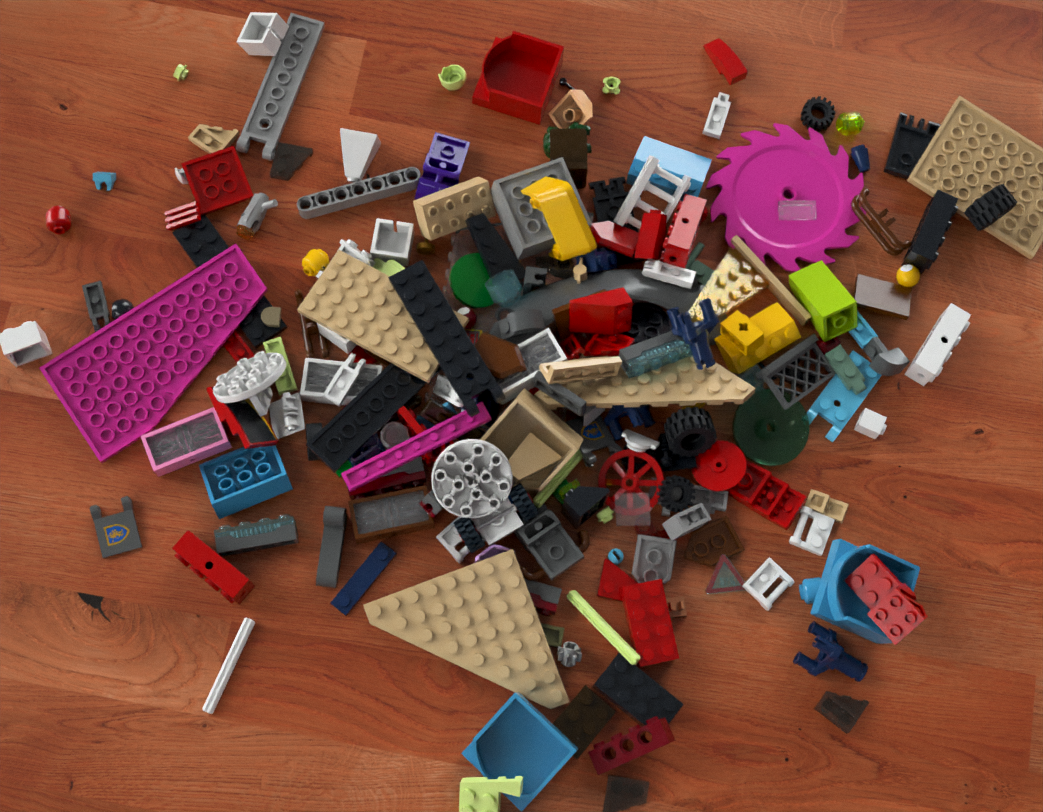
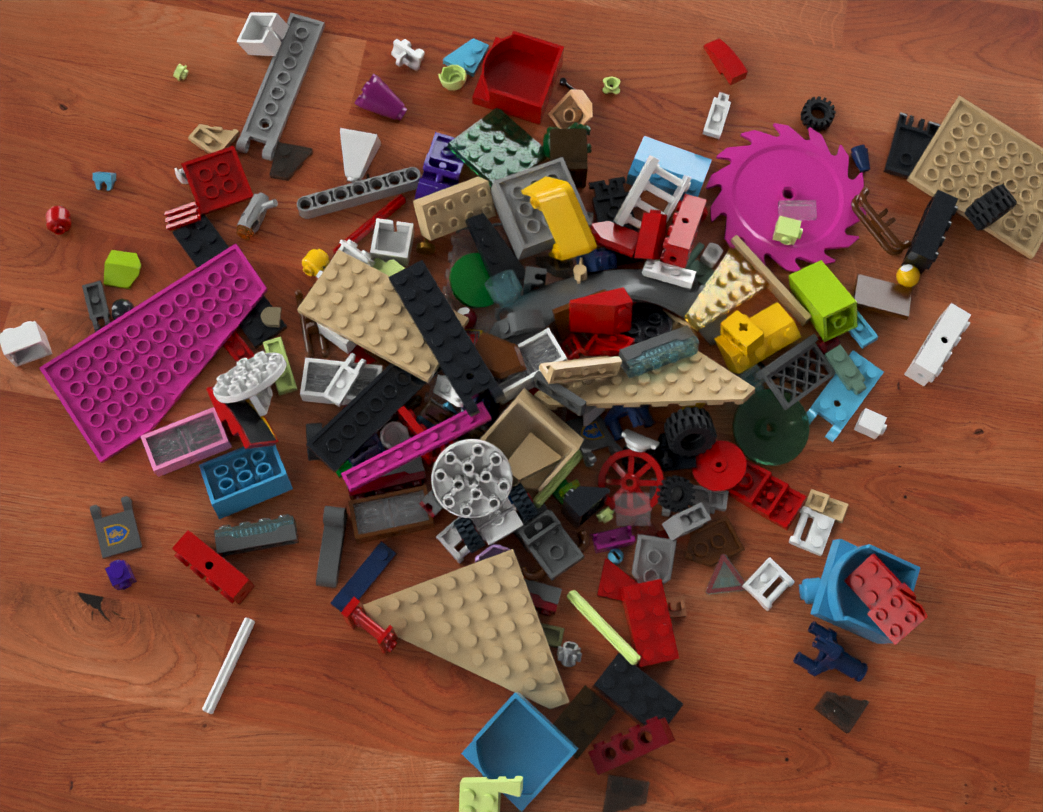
white hinge [269,392,305,439] -> none
dark blue wheel [667,298,719,370] -> none
clear neon green head [836,111,864,136] -> none
dark grey brick [863,337,910,376] -> none
none -> lime slope [104,250,141,289]
none -> dark purple brick [105,559,137,590]
none -> red axle [333,194,406,254]
none -> red fence [341,597,398,654]
none -> magenta cone [354,74,408,121]
none -> white hips [391,39,425,71]
none -> medium azure wing [443,38,489,77]
none -> clear green plate [447,108,548,187]
none -> magenta hinge [591,525,636,554]
none -> white hair [700,243,723,268]
none -> yellowish green brick [772,216,803,245]

